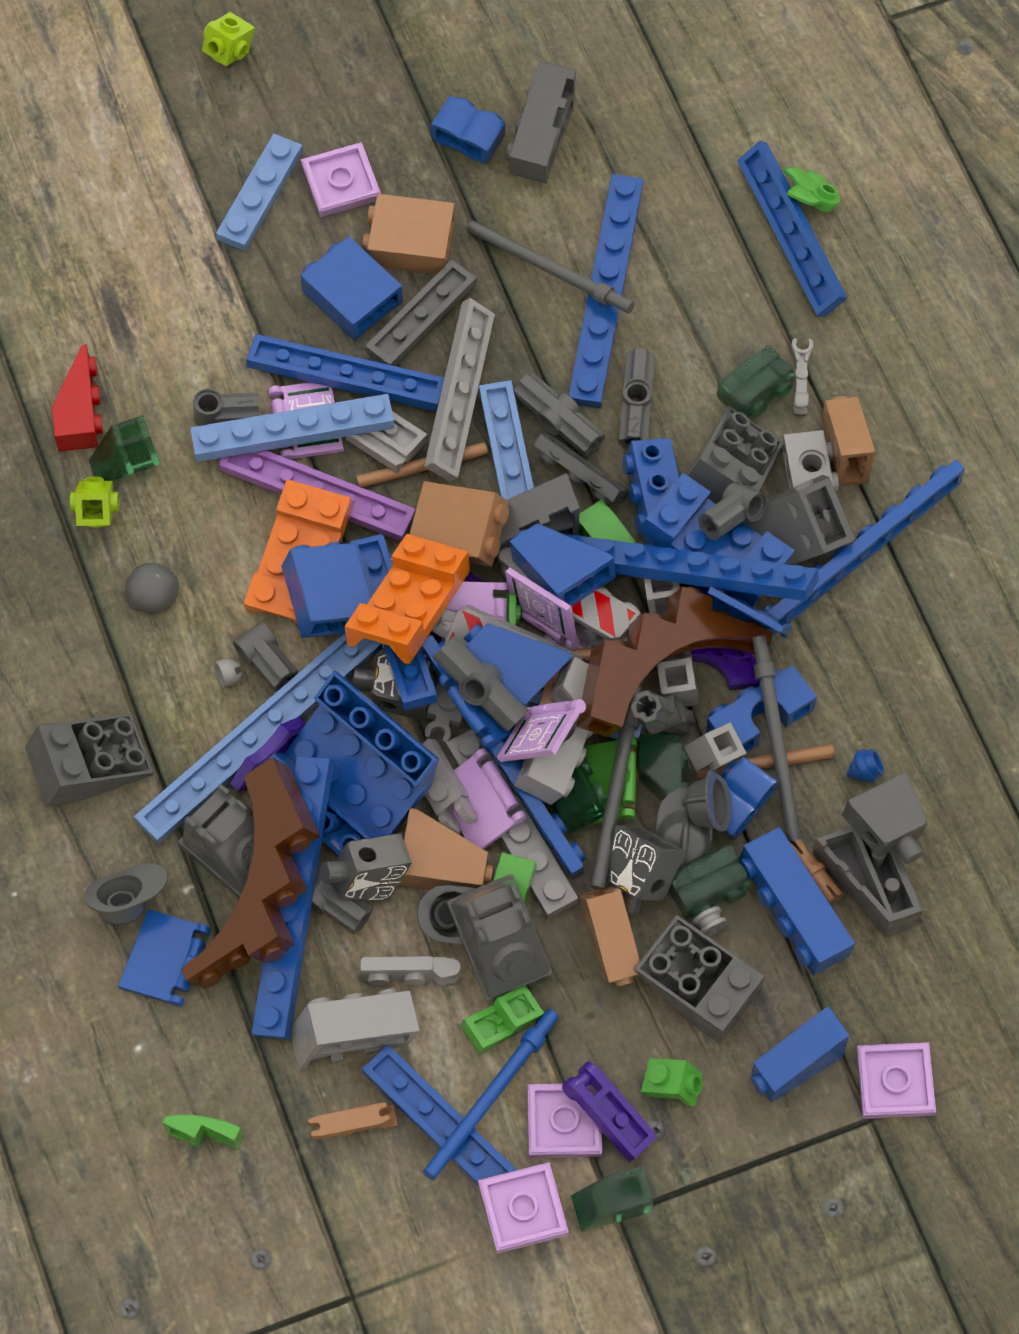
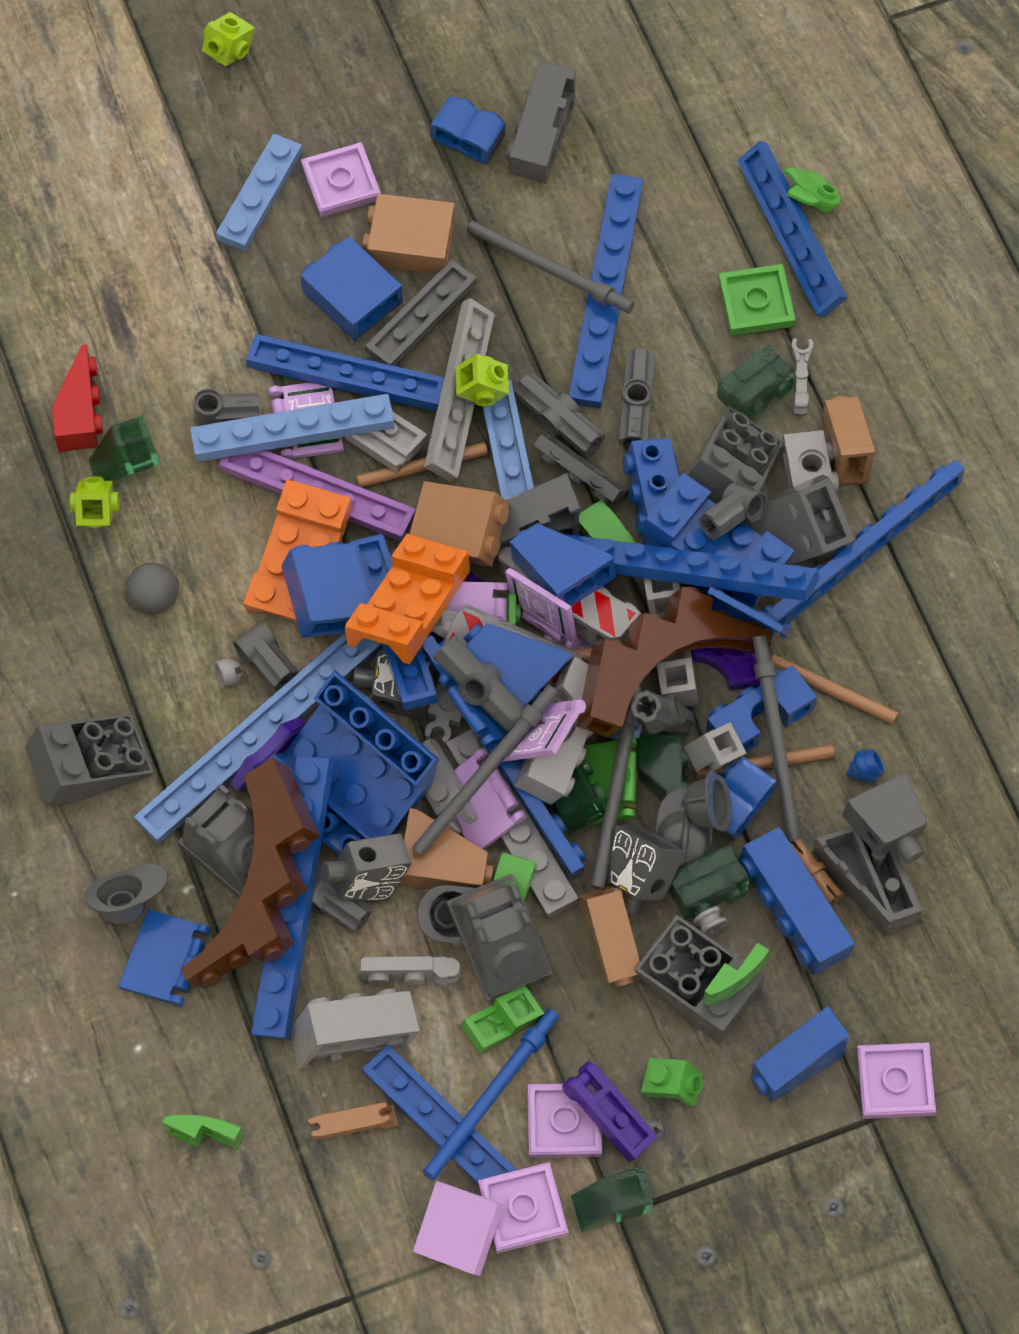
none -> dark grey bar [412,684,559,856]
none -> lavender tile [413,1181,504,1276]
none -> lime brick [456,353,509,407]
none -> bright green slope [703,943,770,1006]
none -> bright green plate [718,264,796,336]
none -> medium nougat bar [770,654,899,725]

